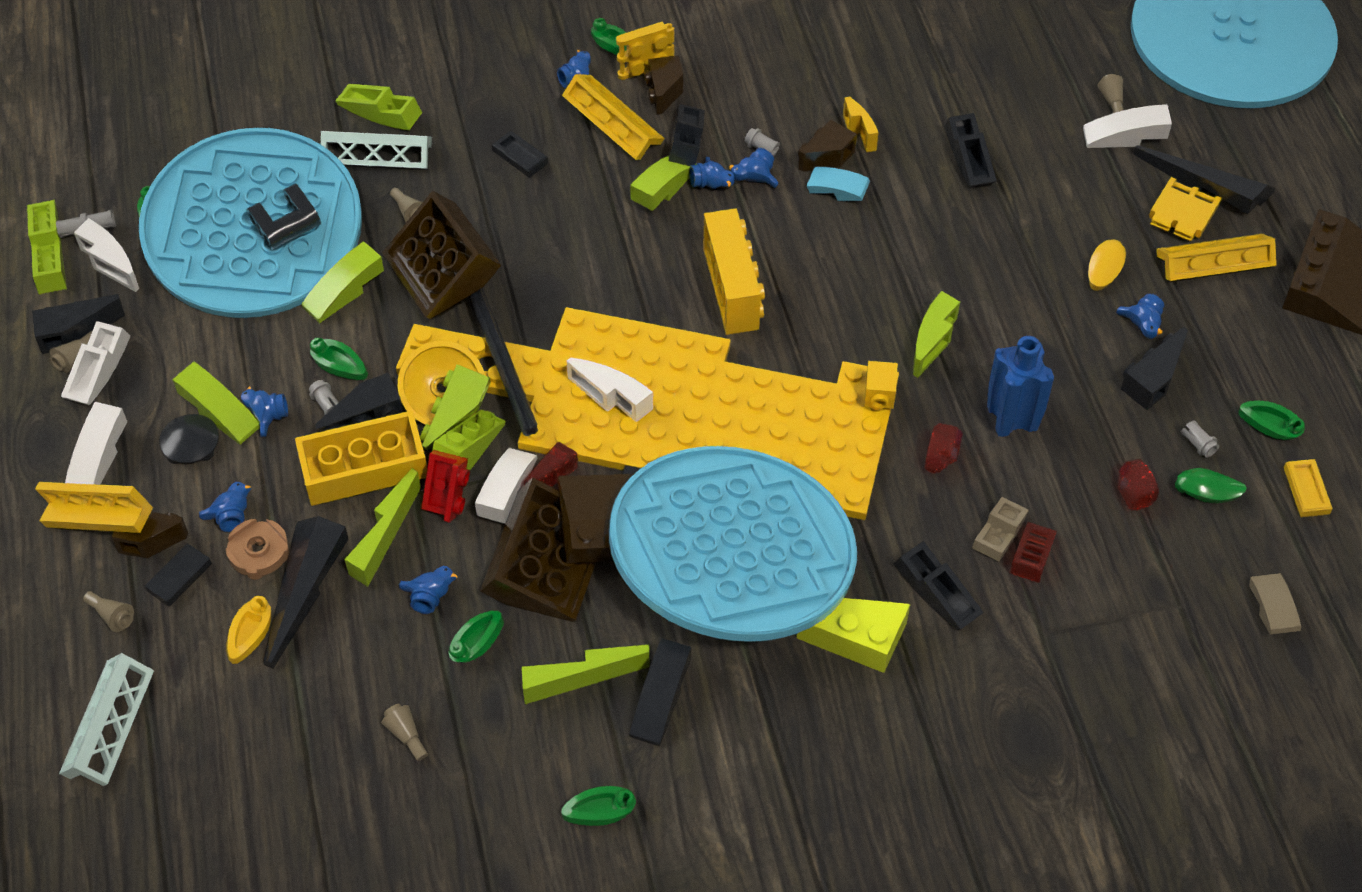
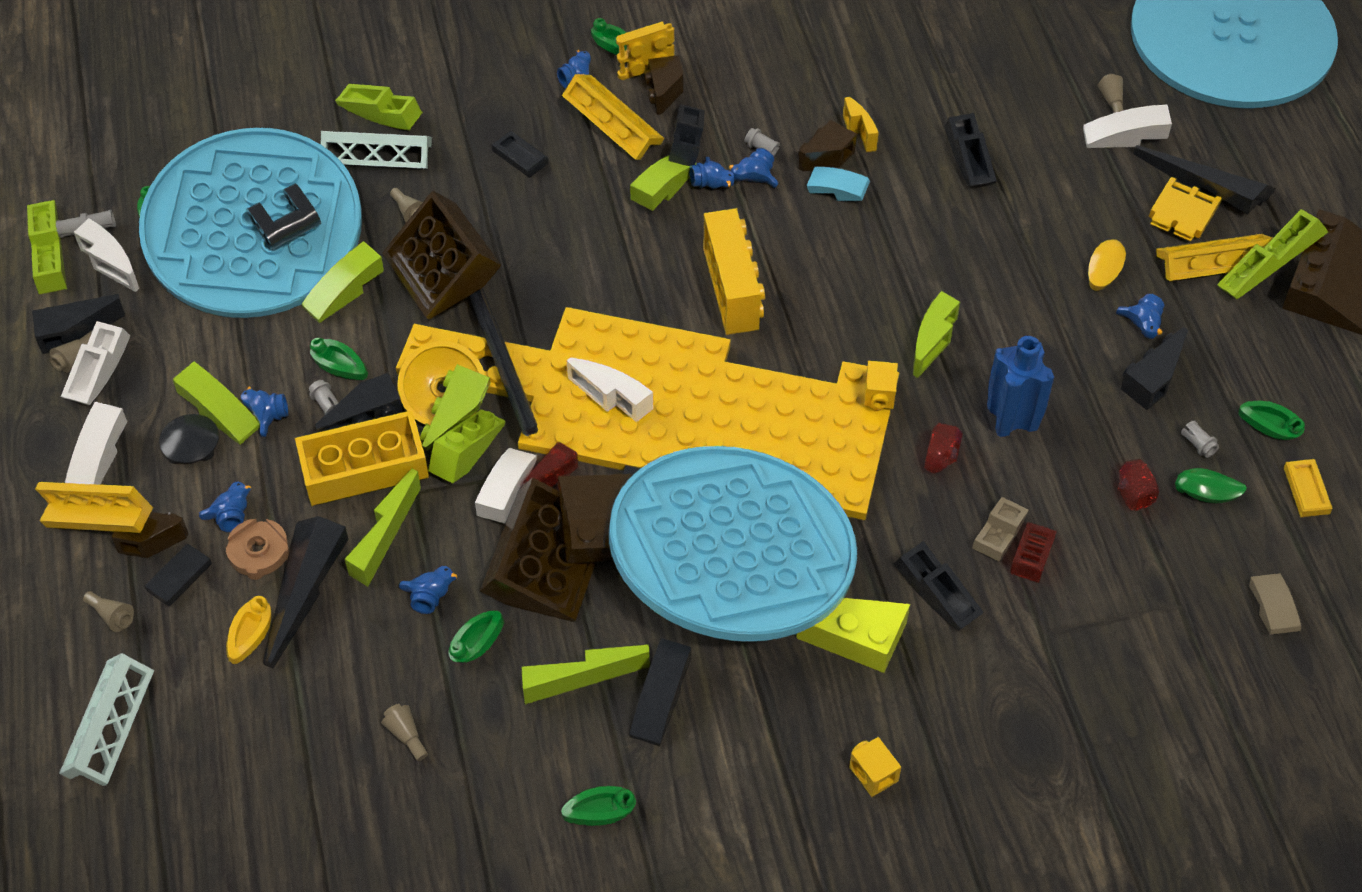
red bracket [421,450,470,523] -> none
none -> yellow brick [849,737,901,797]
none -> lime slope [1217,209,1328,299]

